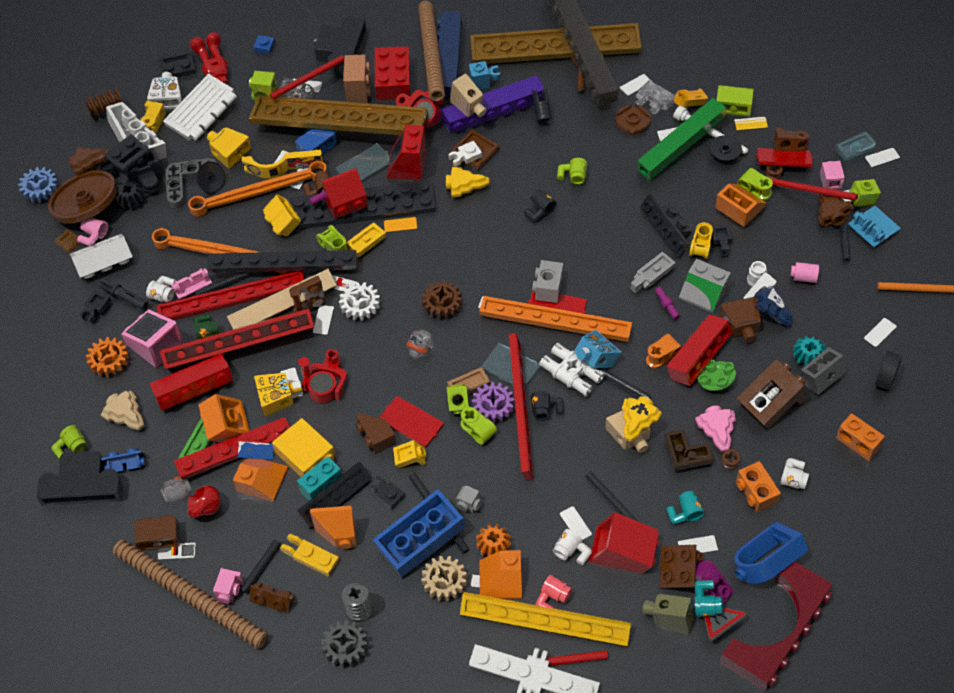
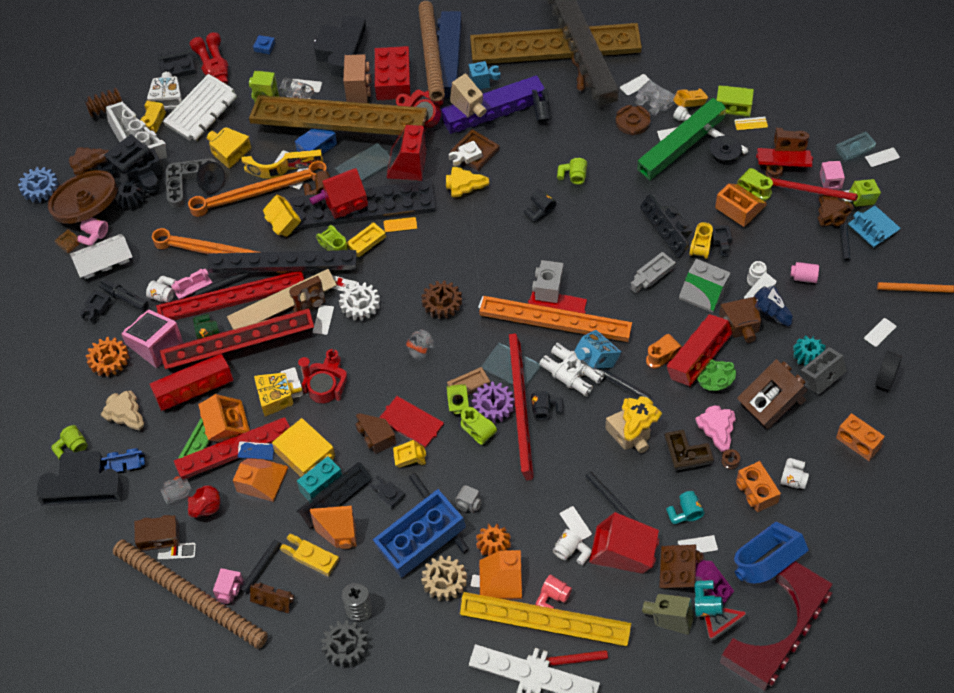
red piece [269,55,344,100] -> none
magenta bar [655,287,680,320] -> none

